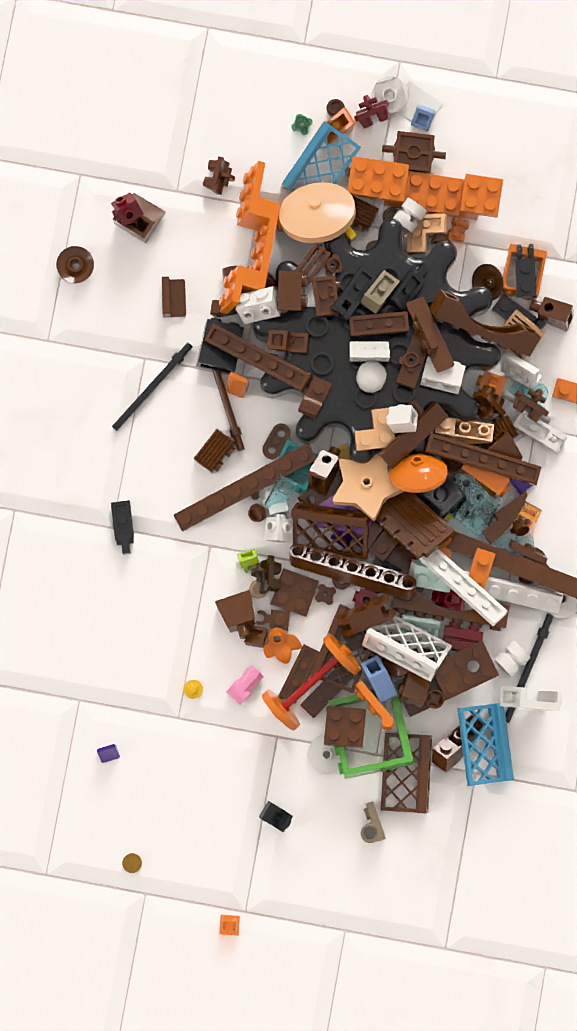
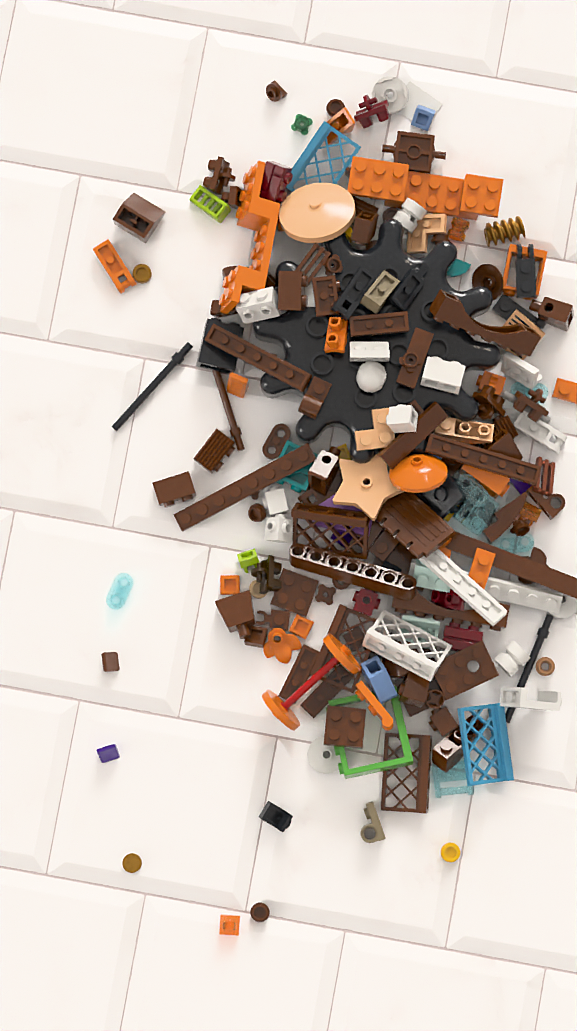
reddish brown dish [56,246,94,284] -> none
dark red brick [111,192,144,226] -> none
black hinge [111,500,135,555] -> none
reddish brown panel [162,276,186,318] -> none
yellow tile [184,680,203,699] -> none
bright pink piece [226,666,264,705] -> none
clear light blue tile [264,474,298,508] -> none
reddish brown slope [267,330,310,354] -> none
reddish brown piece [335,596,396,637] -> none
reddish brown bracket [406,297,455,373] -> none
reddish brown plate [508,539,548,565] -> none
none -> orange plate [93,239,136,294]
none -> reddish brown slope [101,652,120,672]
none -> clear light blue plate [106,573,134,610]
none -> pearl gold tile [133,264,152,284]
none -> reddish brown brick [152,471,196,508]
none -> lime slope [189,185,231,224]
none -> orange tile [220,575,240,595]
none -> reddish brown tile [221,186,242,209]
none -> reddish brown plate [250,902,270,922]
none -> dark red brick [259,161,293,205]
none -> reddish brown plate [266,80,288,102]
none -> orange tile [289,614,314,640]
none -> orange hips [324,317,349,353]
none -> reddish brown brick [350,210,379,245]
none -> reddish brown brick [428,706,459,737]
none -> clear light blue plate [431,760,474,798]
none -> yellow tile [441,842,460,862]
none -> teal tile [447,258,471,277]
none -> pearl gold piece [484,216,525,247]
none -> reddish brown plate [526,485,566,520]
none -> copper tile [532,456,555,497]
none -> medium nougat plate [535,657,555,676]

